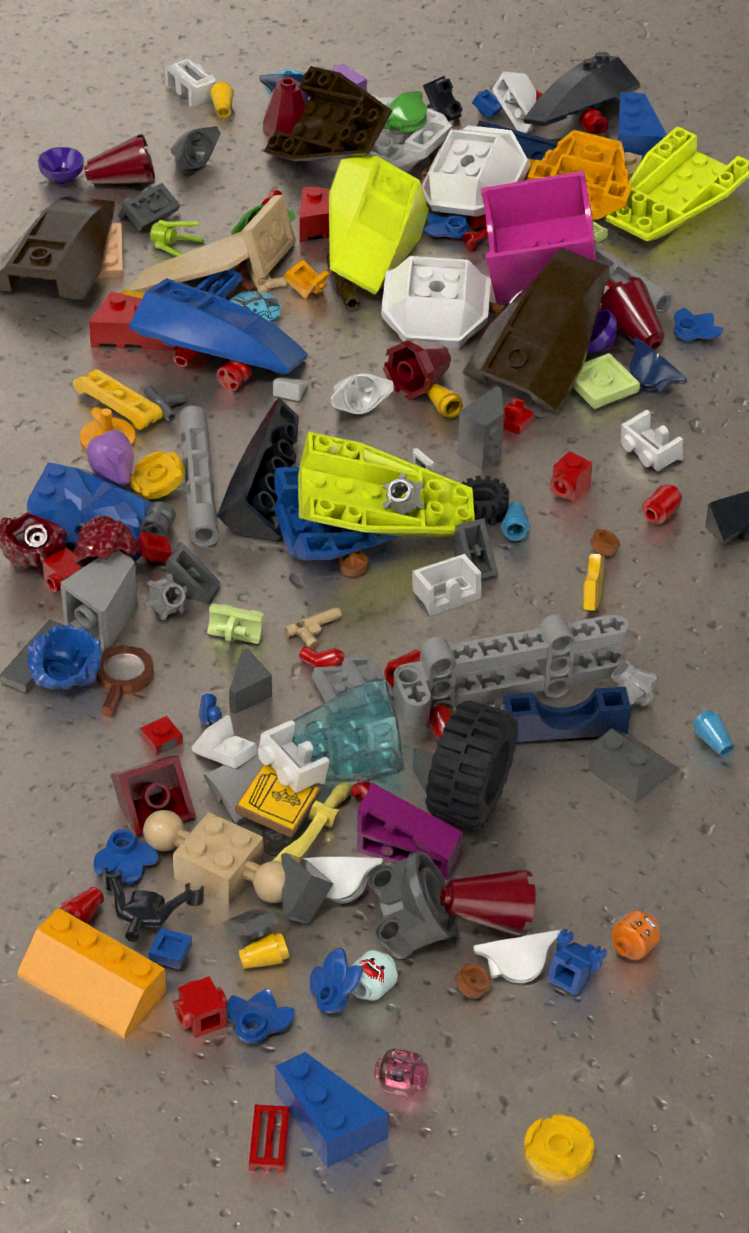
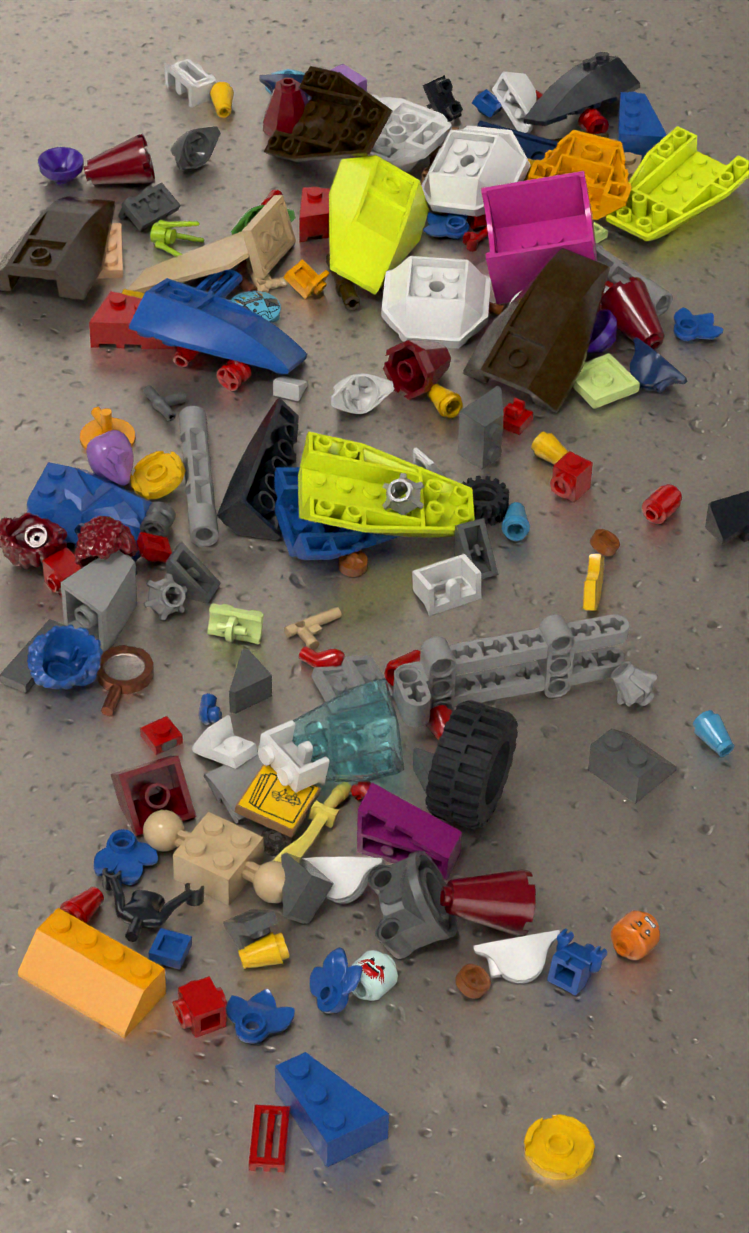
yellow plate [73,369,163,430] -> none
clear pink head [374,1048,429,1097] -> none
bright green hat [383,91,427,132] -> none
dark blue arch [502,687,631,742] -> none
white window [621,410,683,472] -> none
none -> yellow cone [531,431,568,464]

